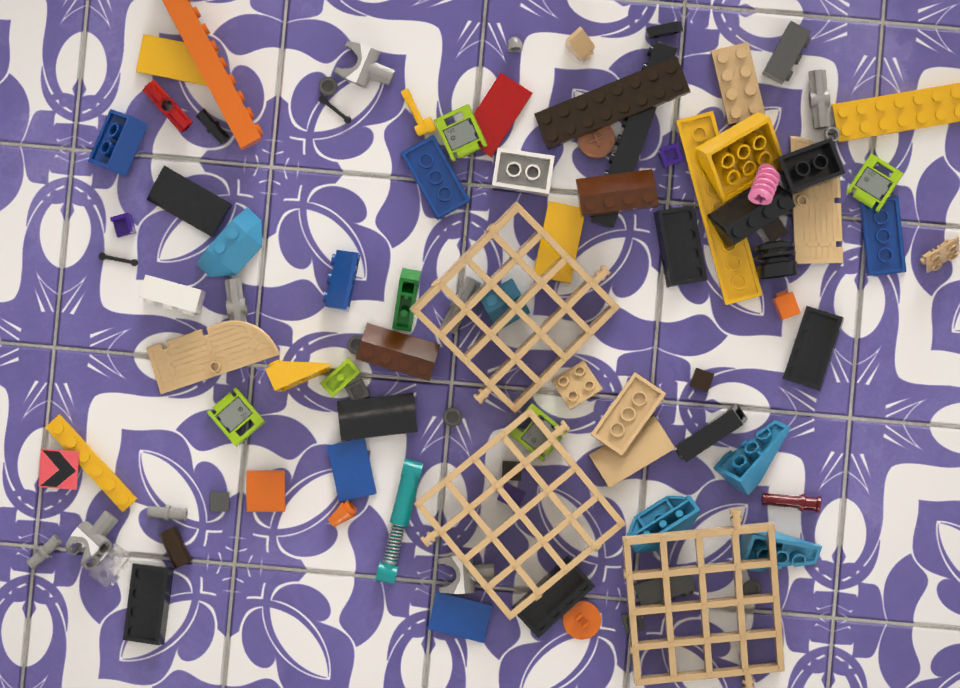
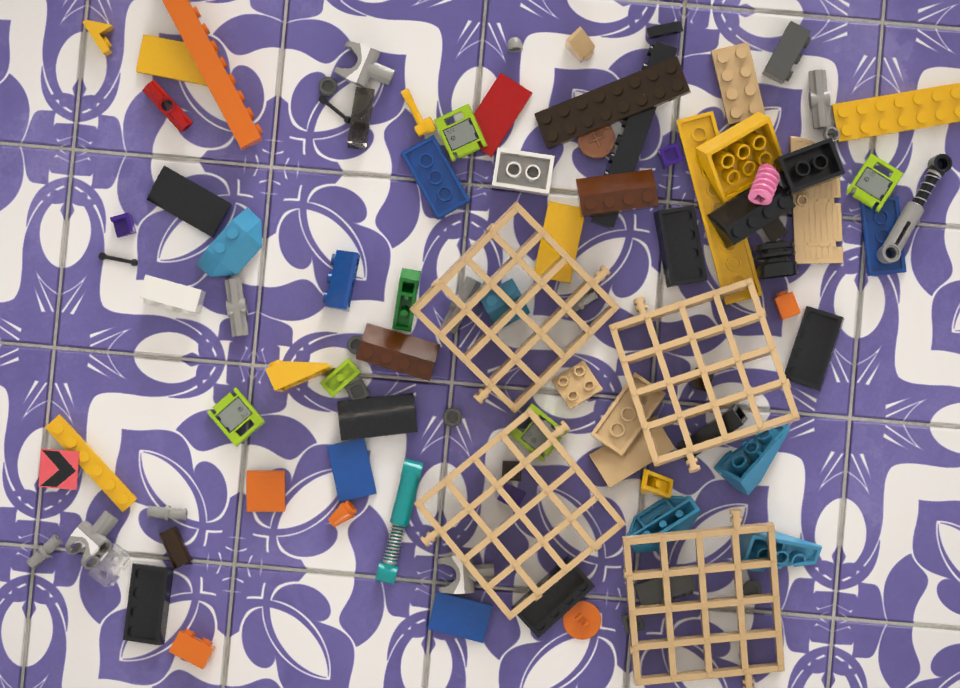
blue slope [88,109,148,177] -> none
tan door [146,320,280,394] -> none
black pin [196,108,230,145] -> none
dark grey tile [209,492,230,512] -> none
dark red pin [762,492,821,513] -> none
tan hinge [919,236,960,273] -> none
none -> yellow slope [83,20,115,57]
none -> orange brick [168,628,216,669]
none -> clear smoke slope [347,87,375,150]
none -> light grey pin [565,288,599,318]
none -> tan piece [609,277,800,473]
none -> yellow slope [641,469,674,499]
none -> piece [877,154,952,264]

